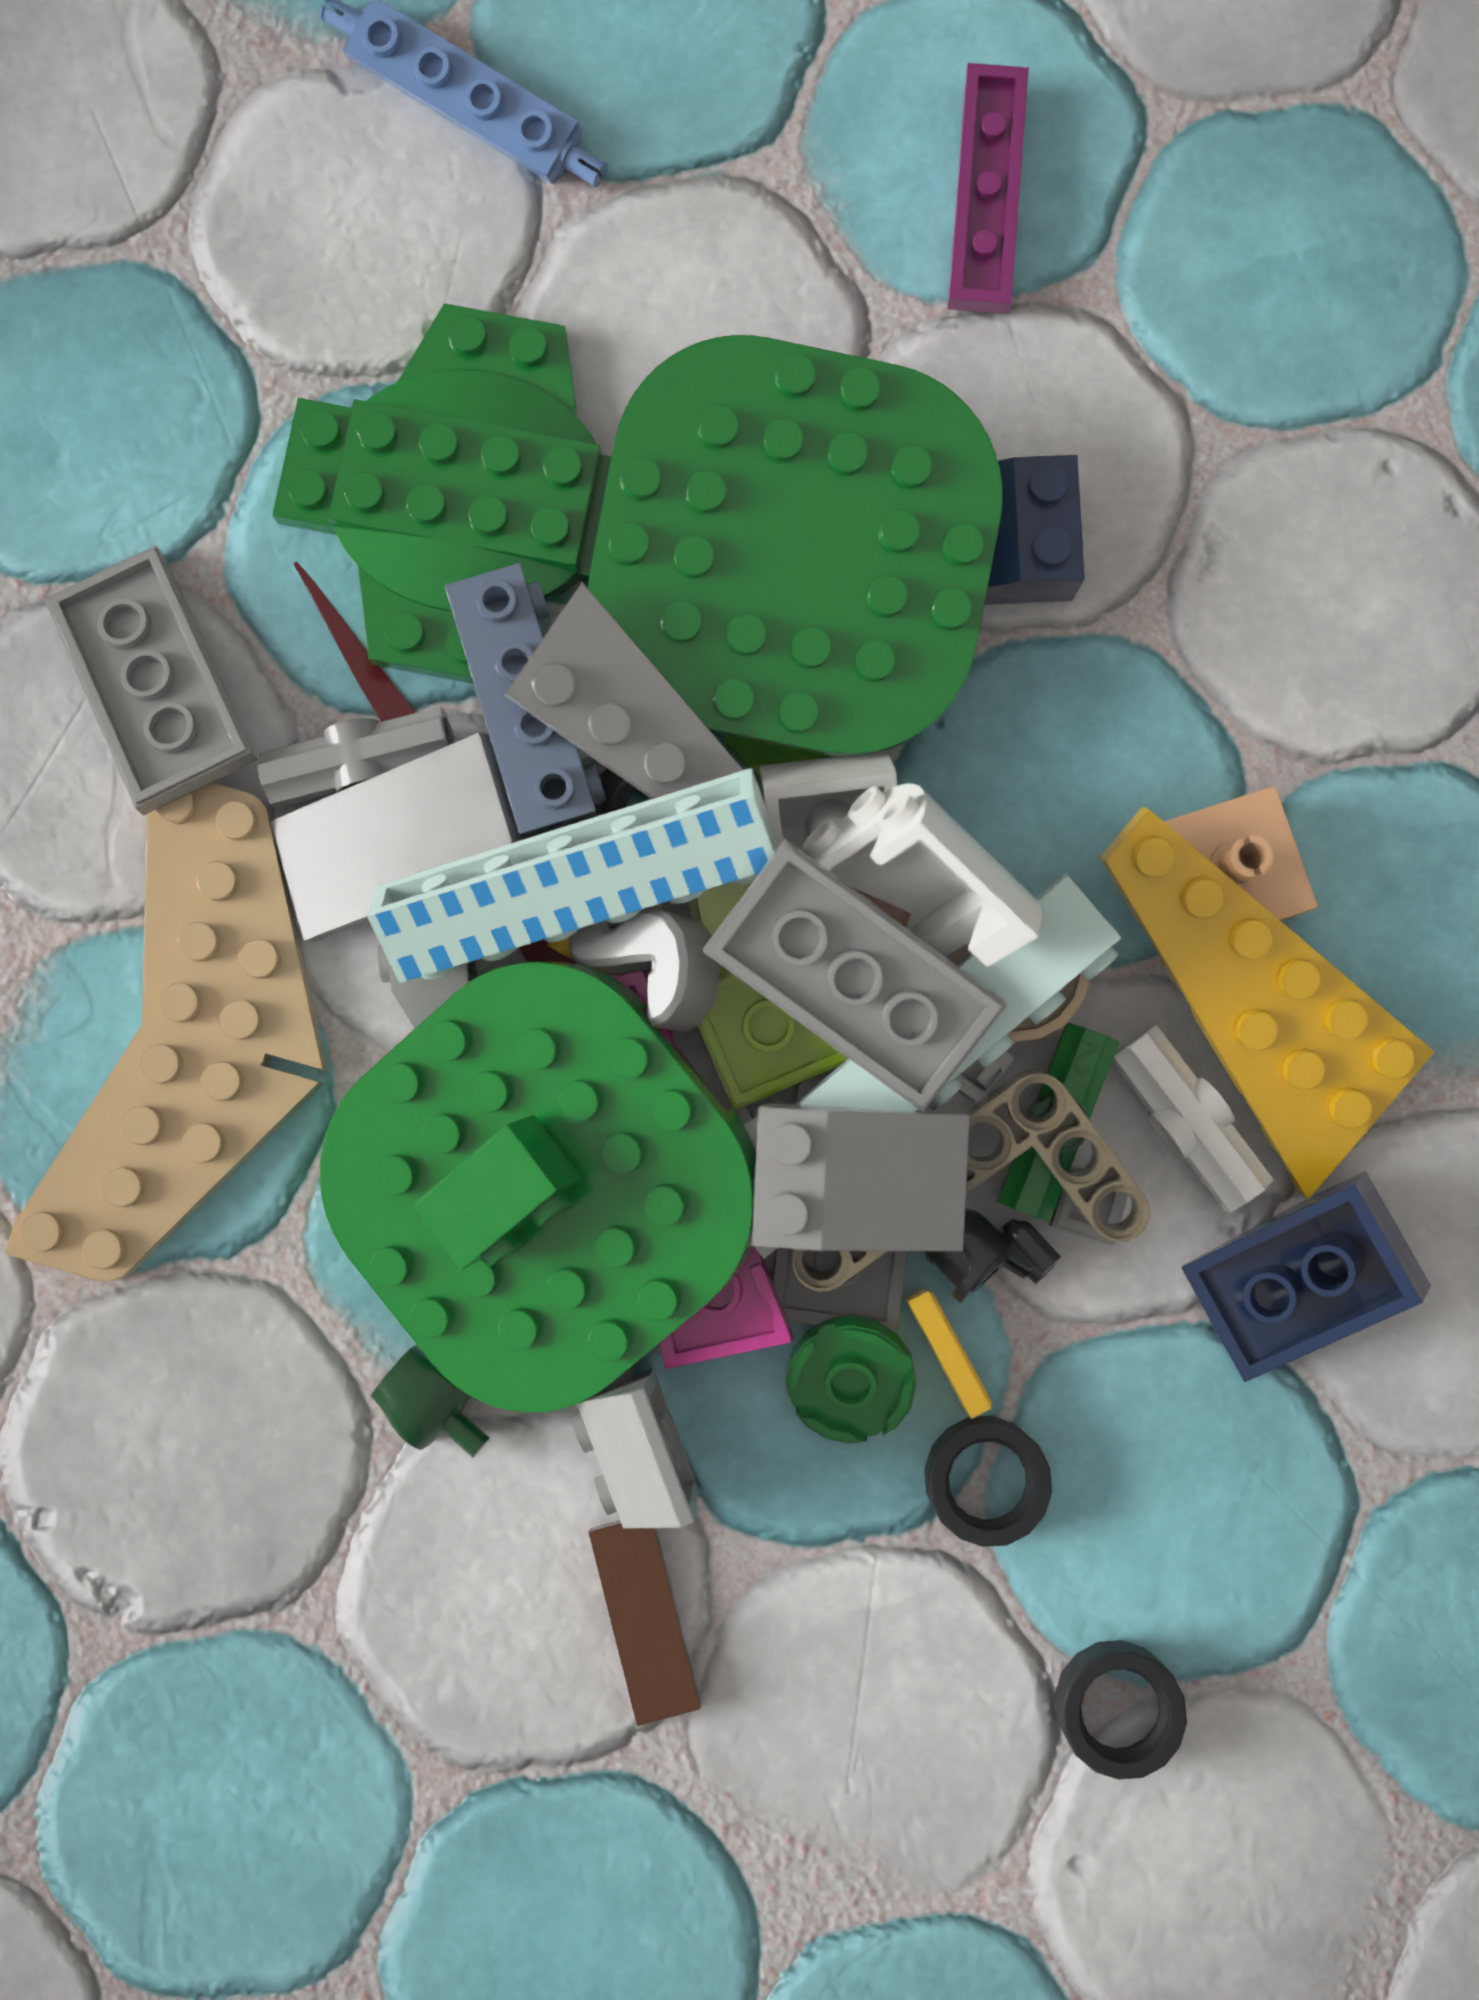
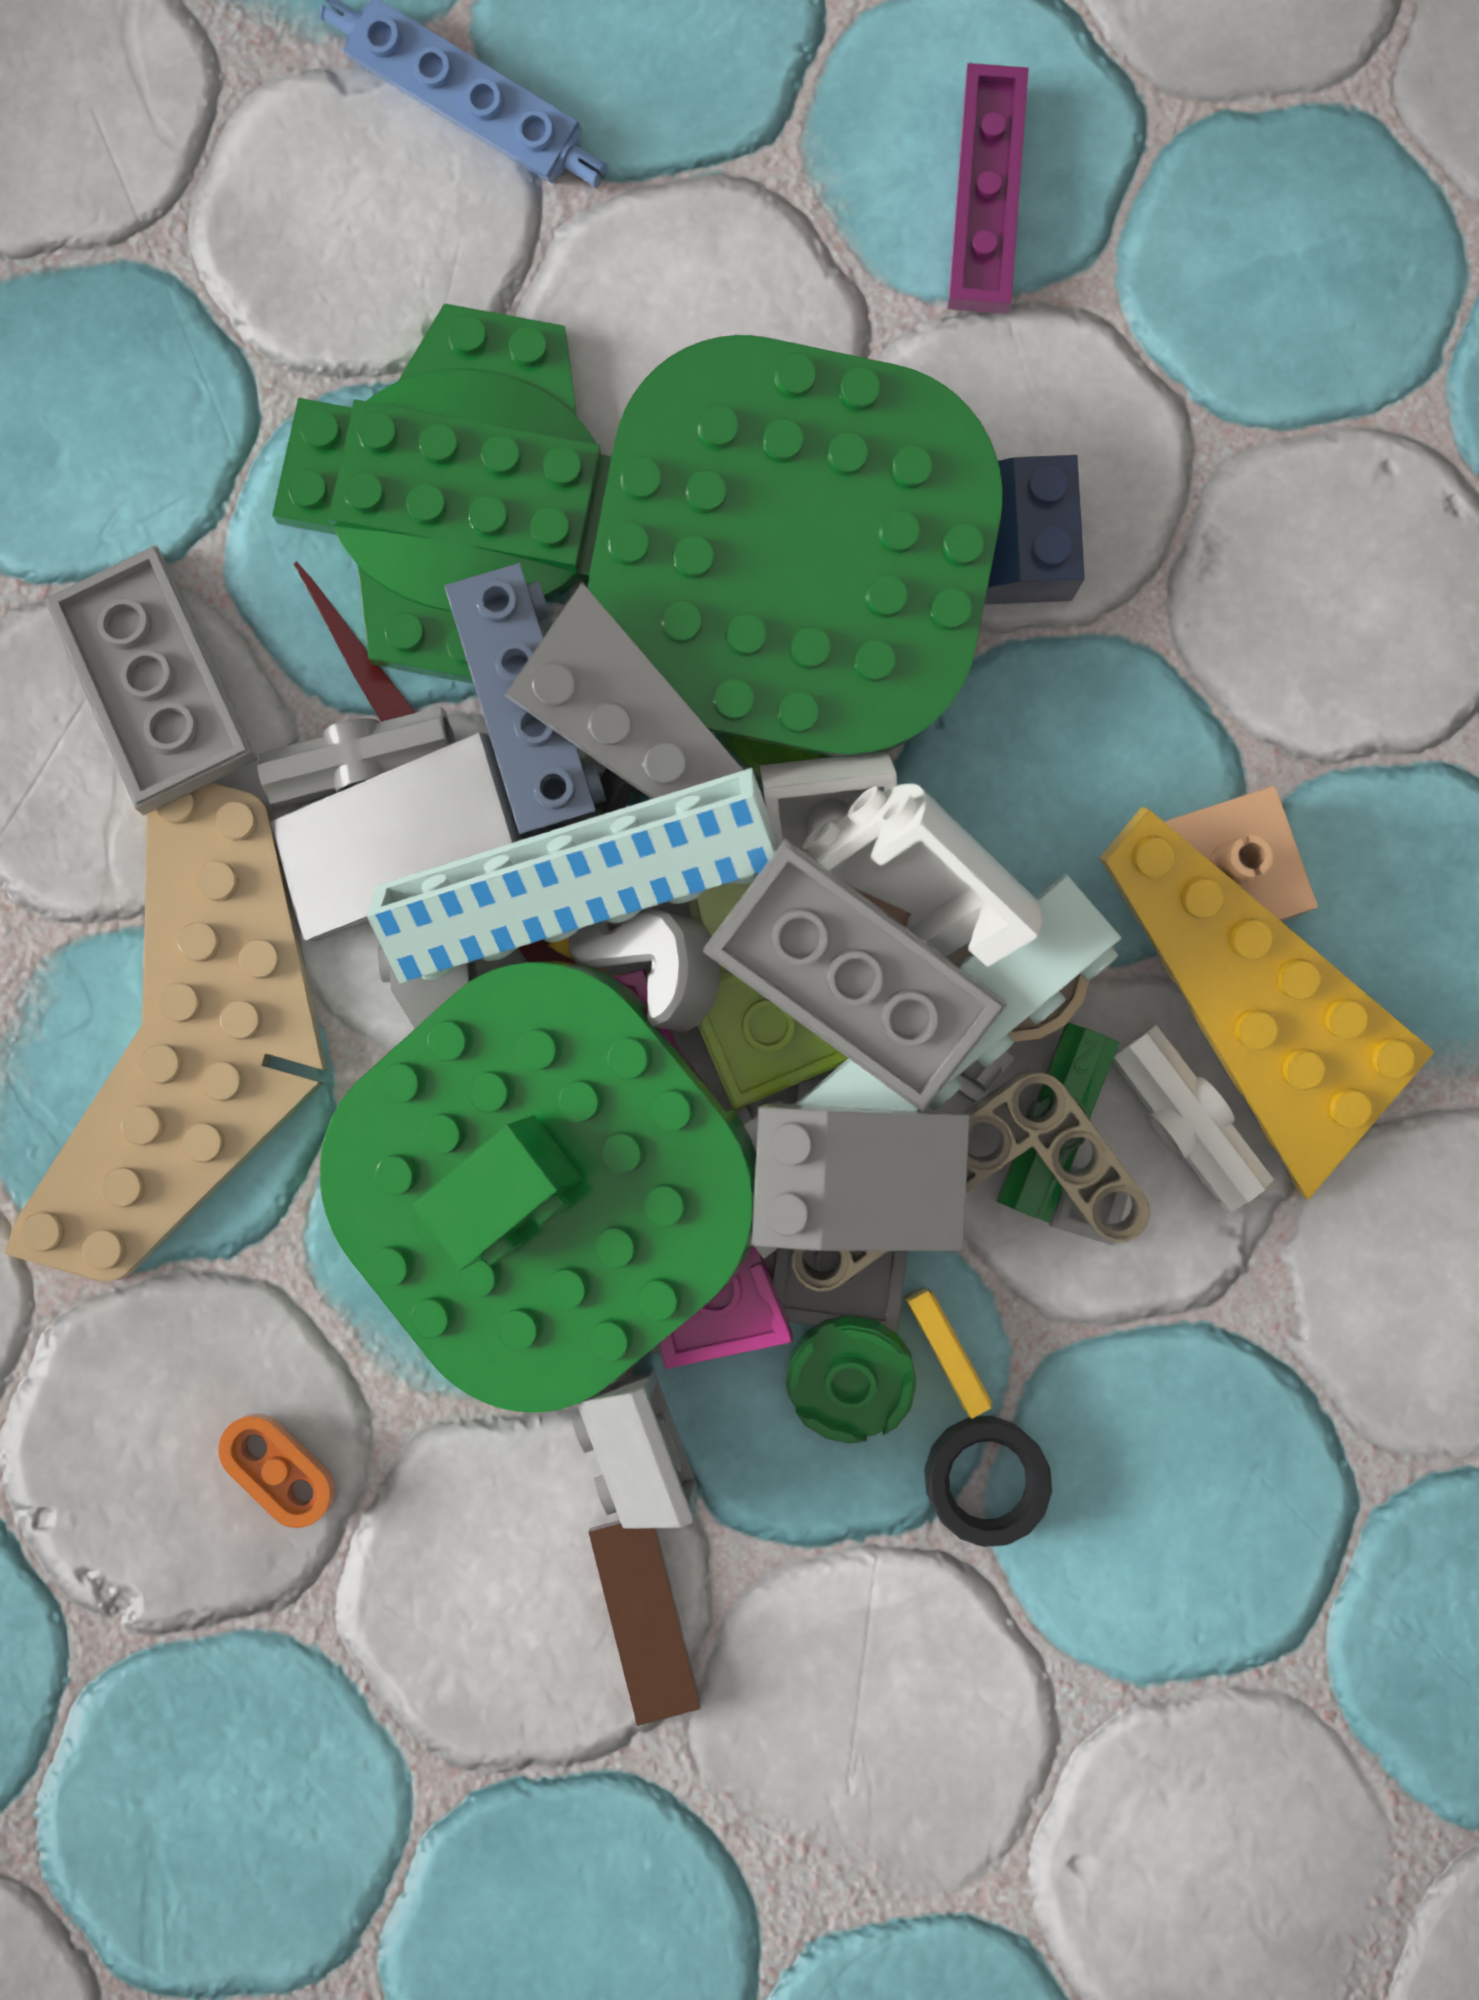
dark green piece [371,1345,490,1458] -> none
black piece [924,1208,1061,1304] -> none
black tyre [1054,1640,1187,1780] -> none
dark blue slope [1181,1171,1431,1382] -> none
none -> orange plate [218,1413,335,1528]

